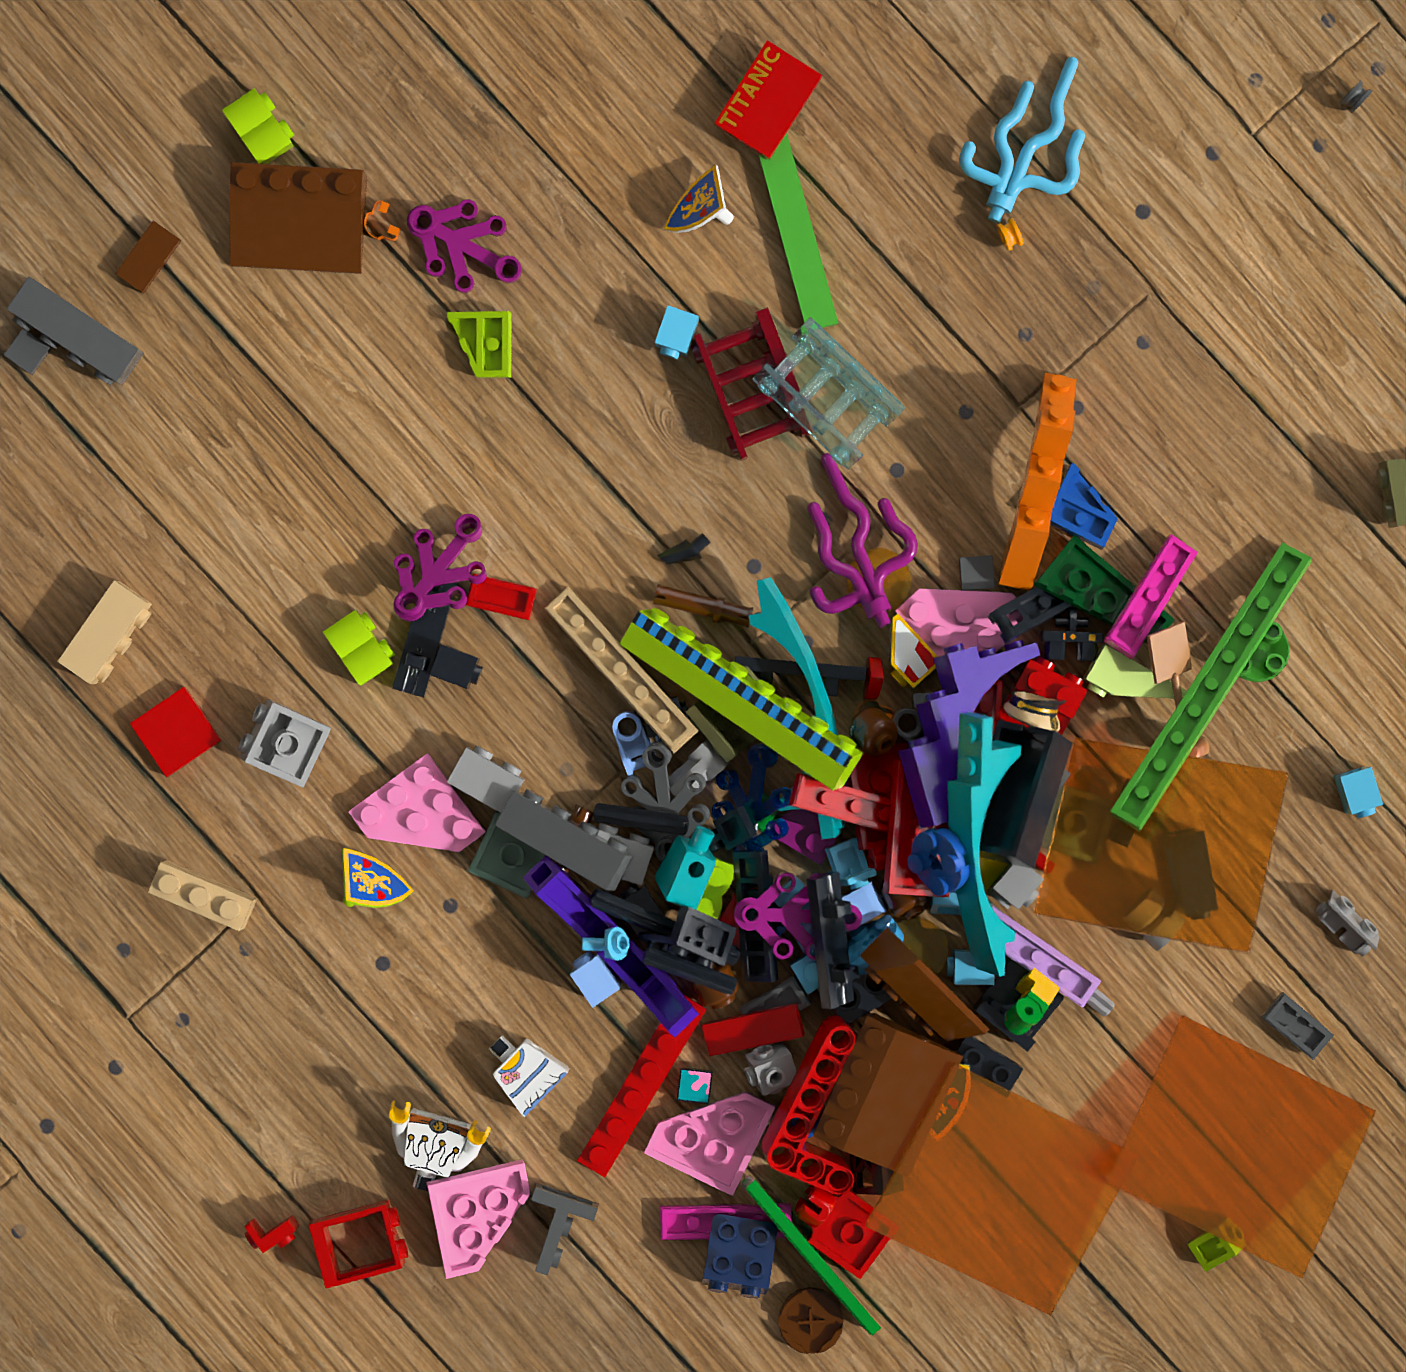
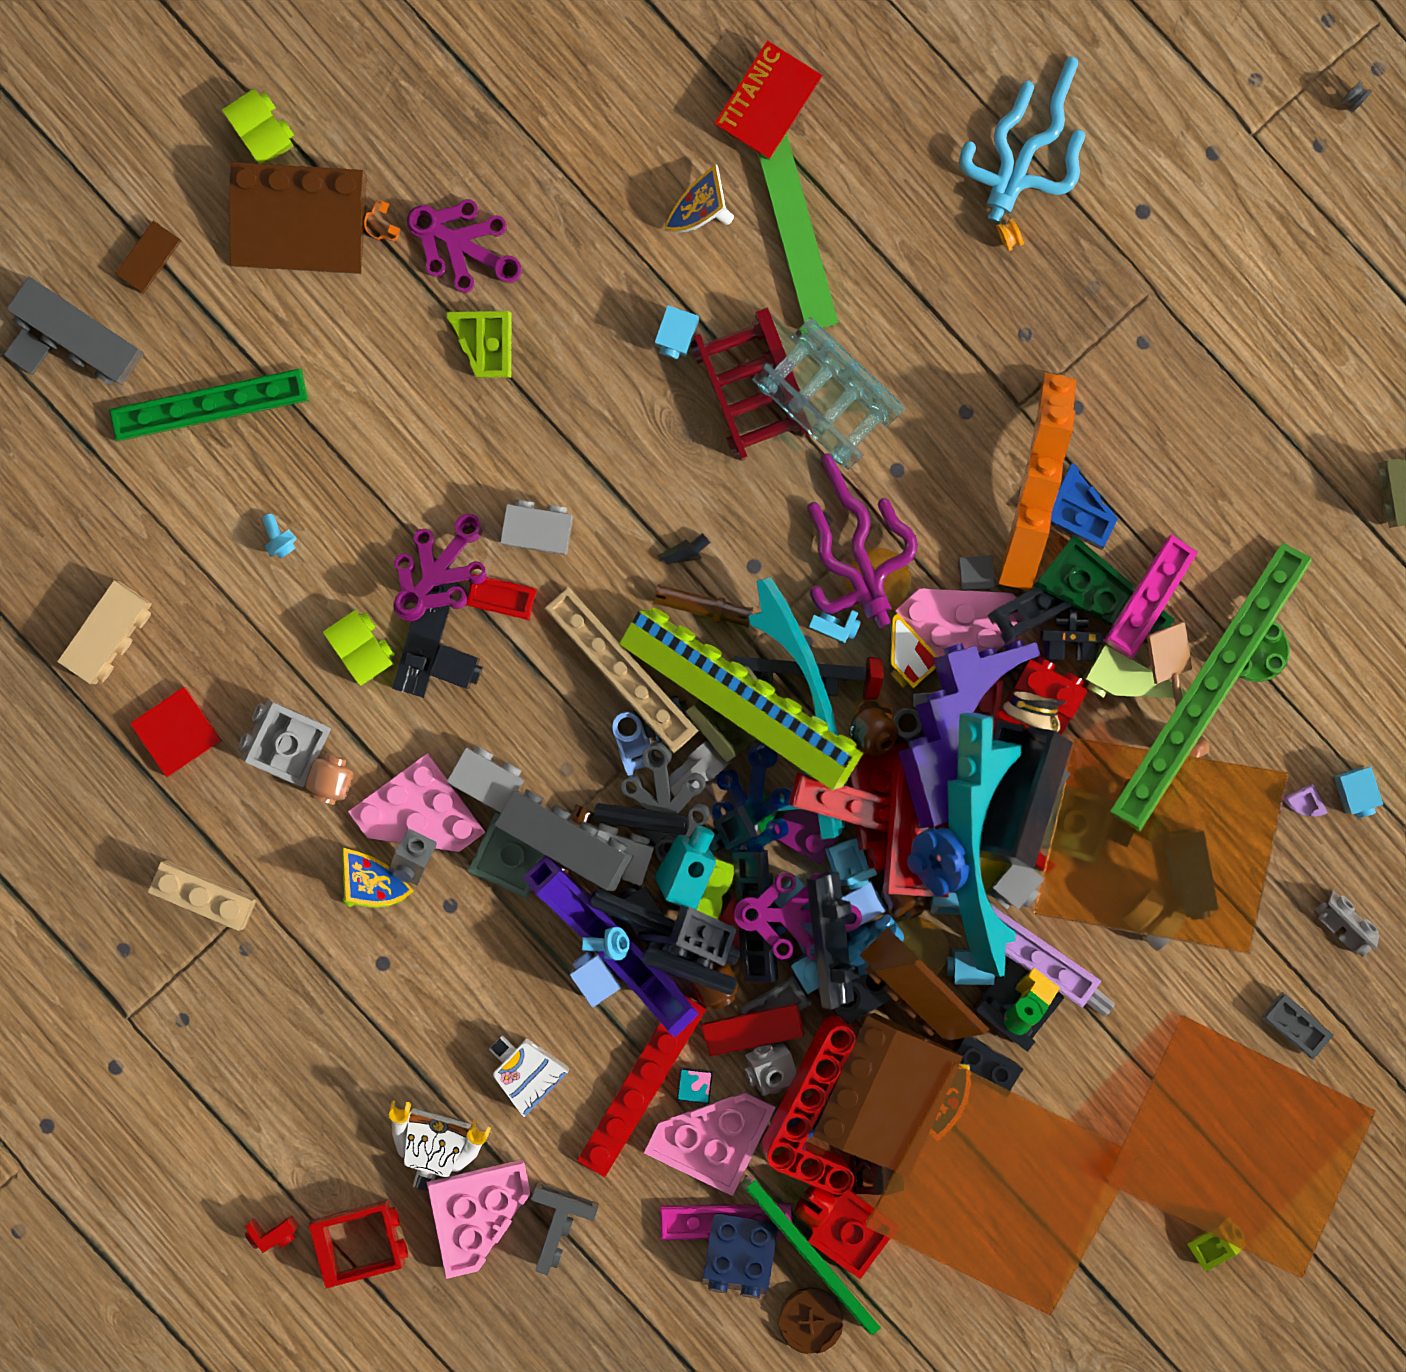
none -> green tile [109,368,309,442]
none -> medium azure plate [262,514,297,559]
none -> nougat head [305,754,353,805]
none -> dark grey bracket [388,829,437,886]
none -> light grey brick [500,500,573,555]
none -> medium azure bracket [808,610,861,643]
none -> lavender tile [1282,784,1328,816]

